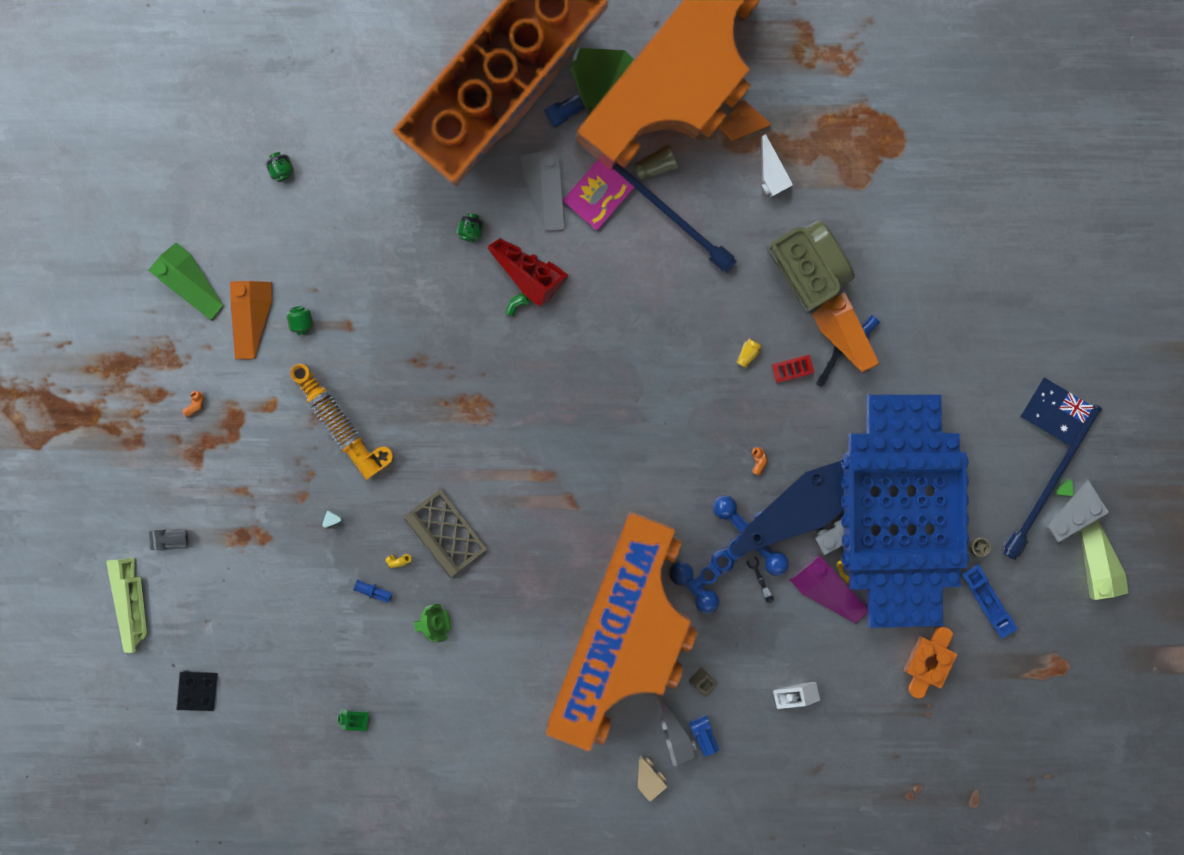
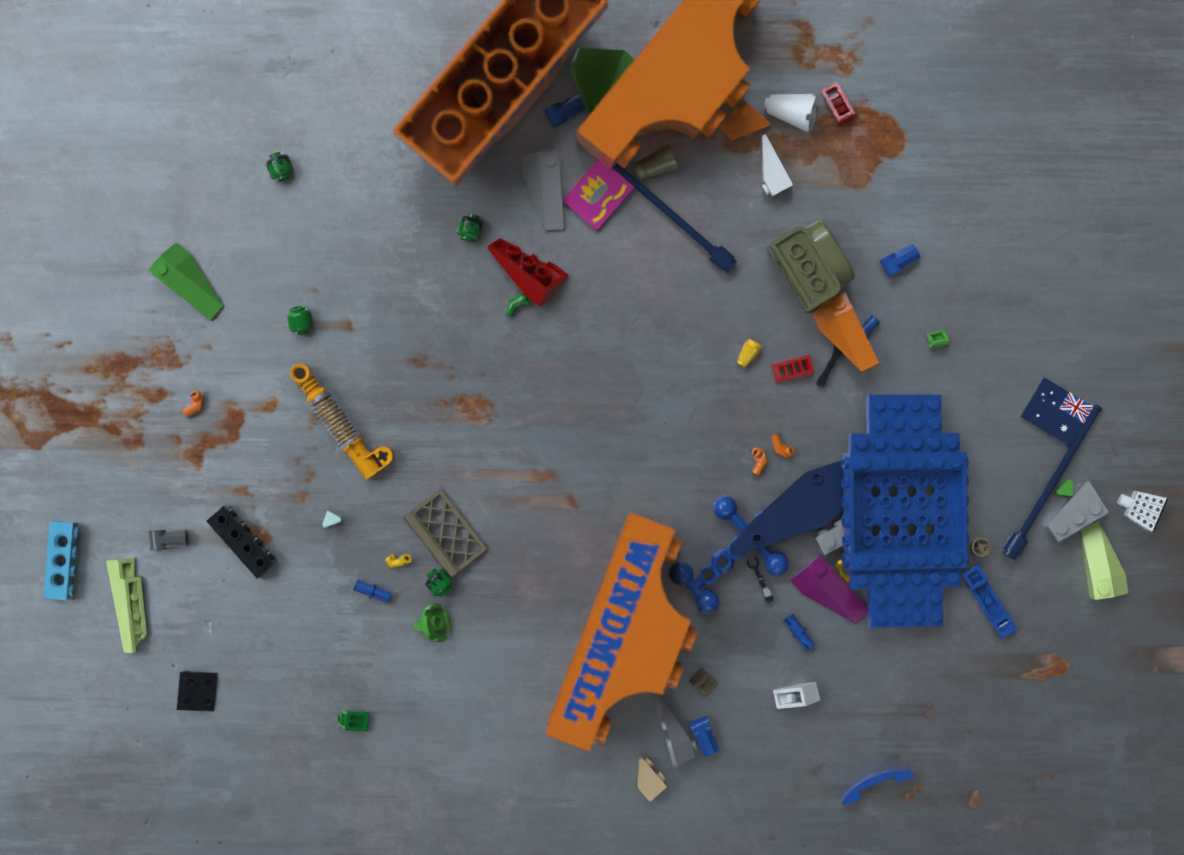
orange wedge [230,281,272,359] -> none
orange brick [903,626,957,698] -> none
none -> medium azure brick [43,521,80,600]
none -> black brick [206,505,277,579]
none -> green head [425,568,453,597]
none -> white cone [764,94,819,132]
none -> orange arm [771,434,795,458]
none -> blue pin [783,614,816,651]
none -> slope [820,82,856,126]
none -> blue slope [840,768,915,806]
none -> blue piece [879,244,921,277]
none -> bright green slope [926,329,950,351]
none -> white torso [1117,491,1168,533]

